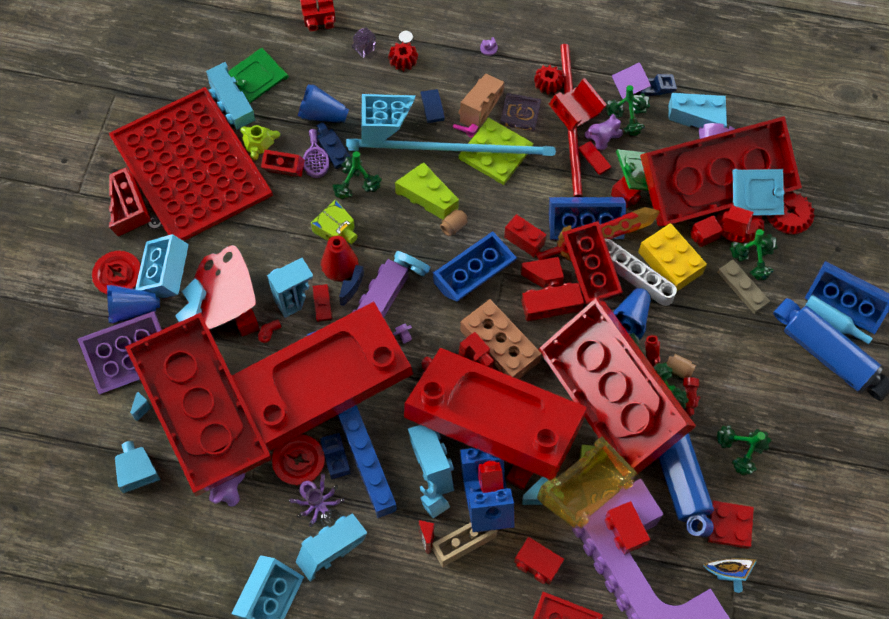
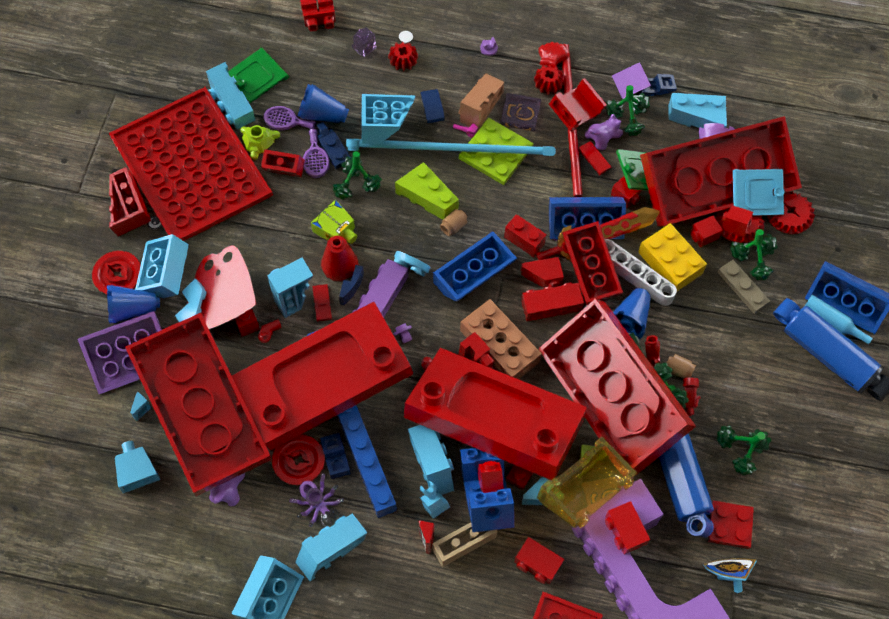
none -> medium lavender piece [264,106,315,131]
none -> red animal [538,42,569,68]

